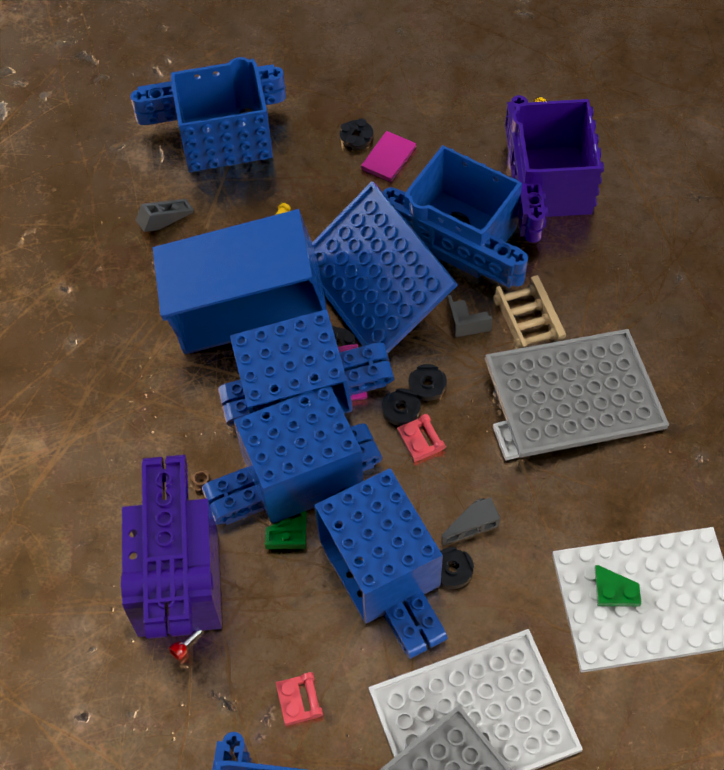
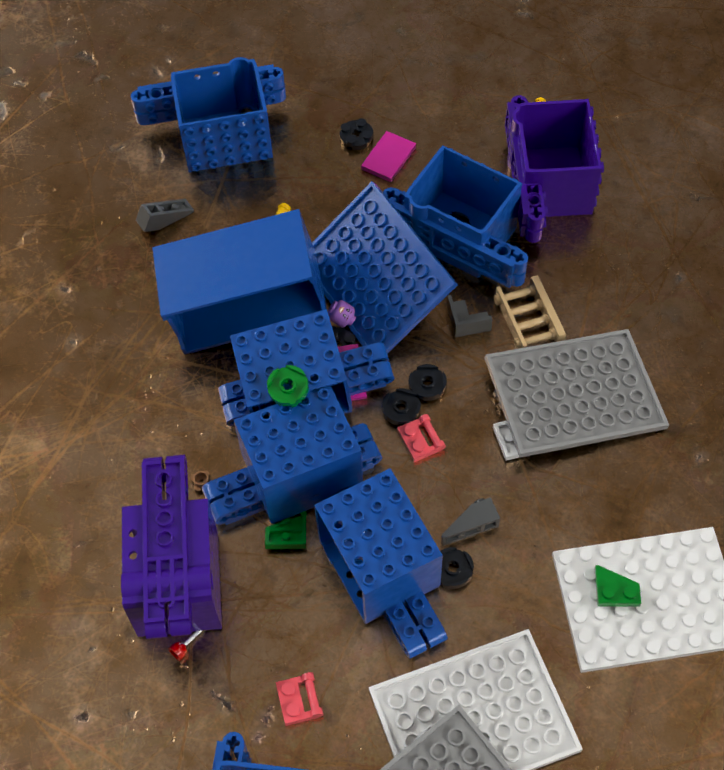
none -> green plate [267,365,309,407]
none -> medium lavender head [328,300,356,328]

